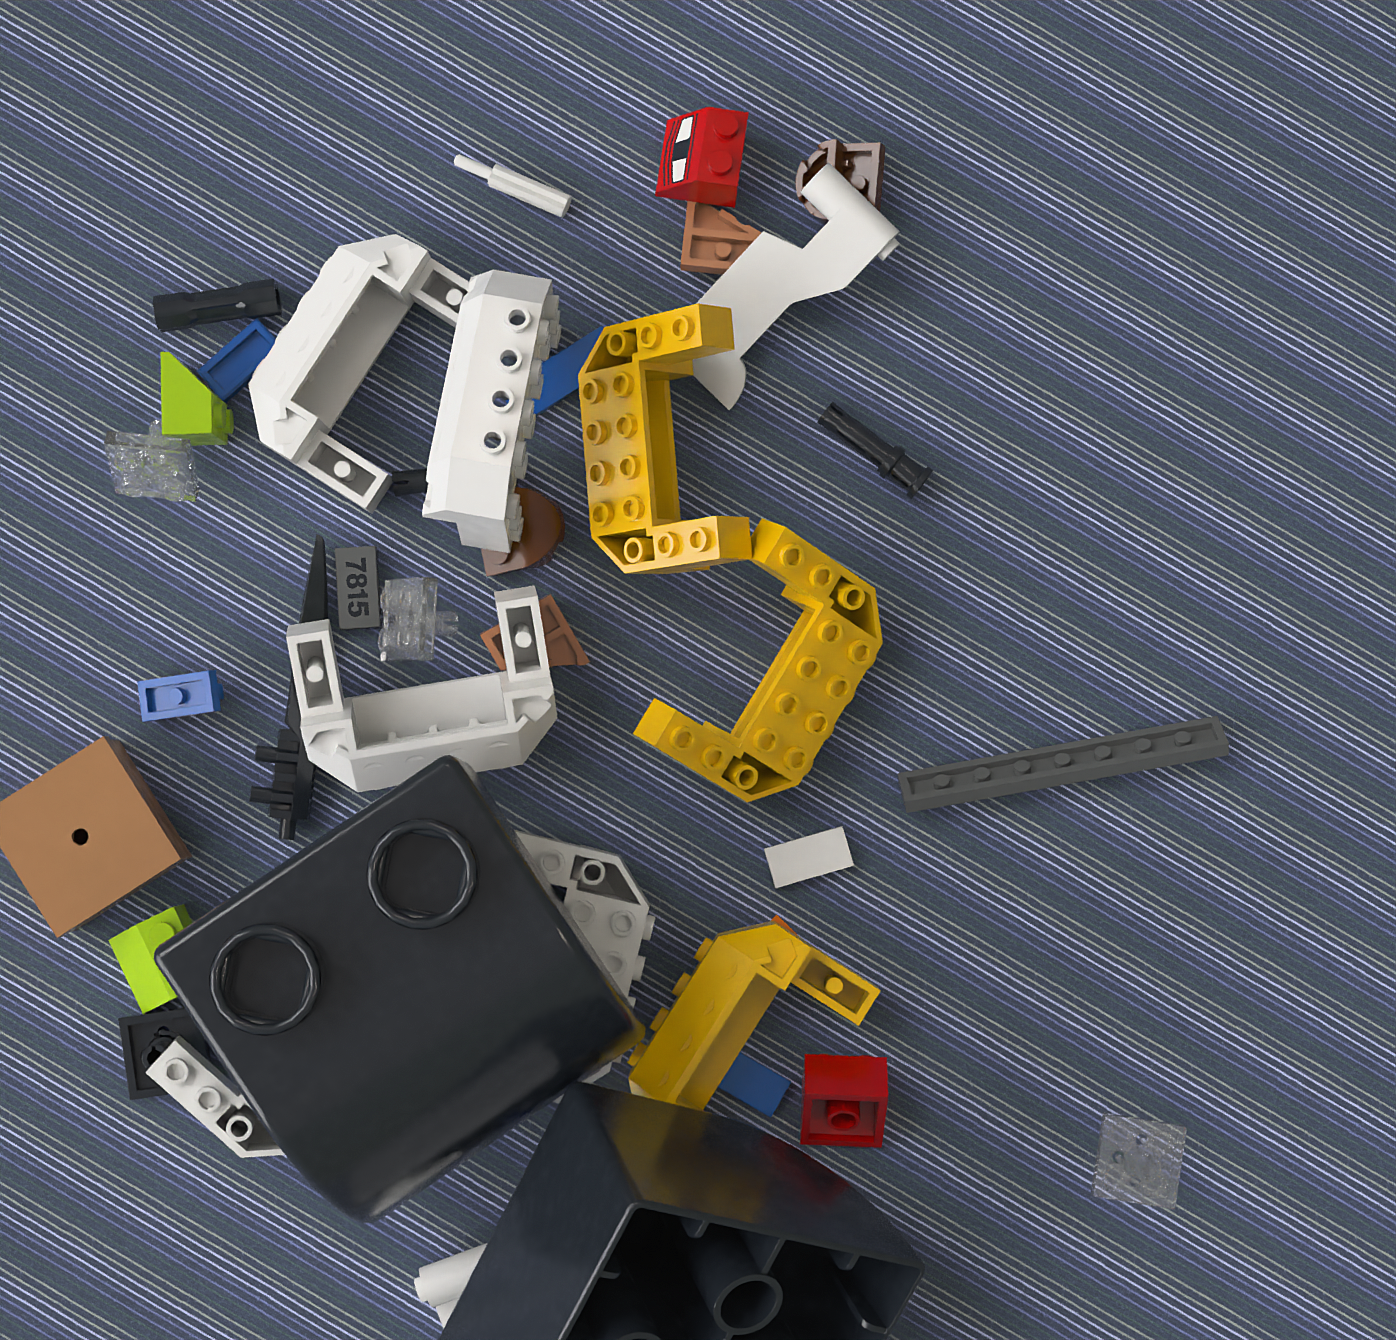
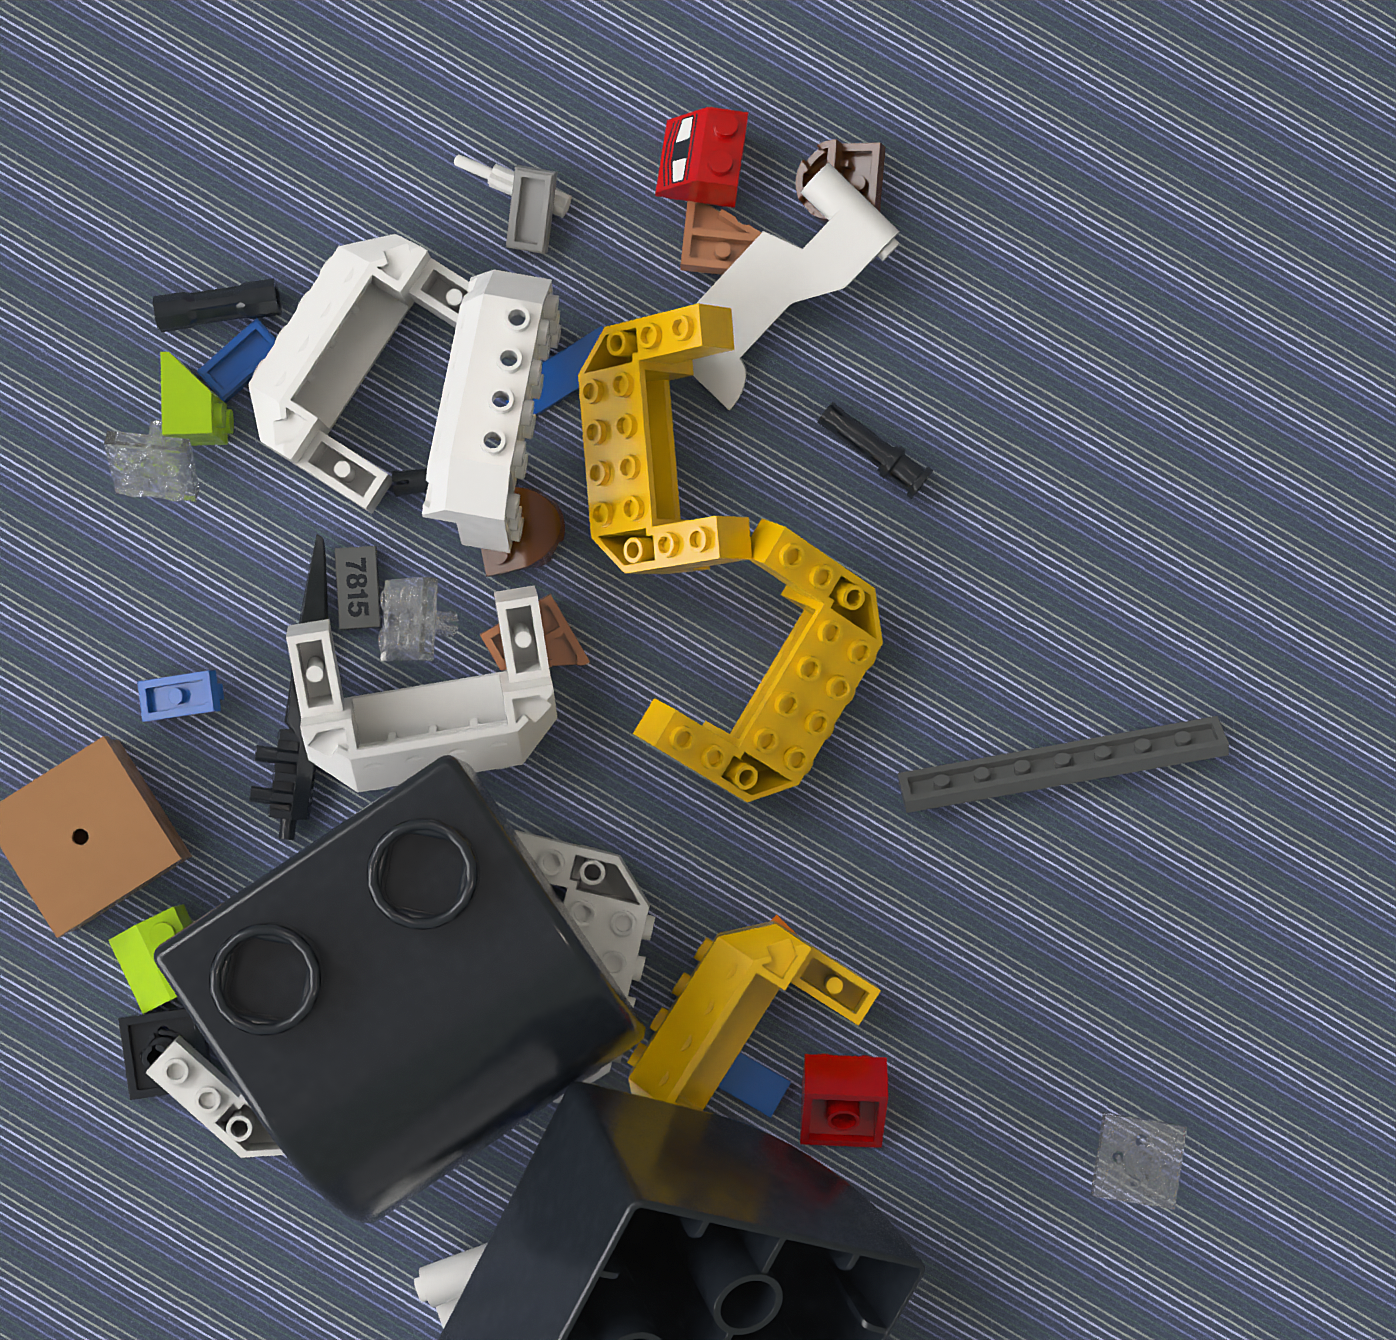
white tile [764,826,854,888] -> none
none -> light grey tile [506,165,558,254]

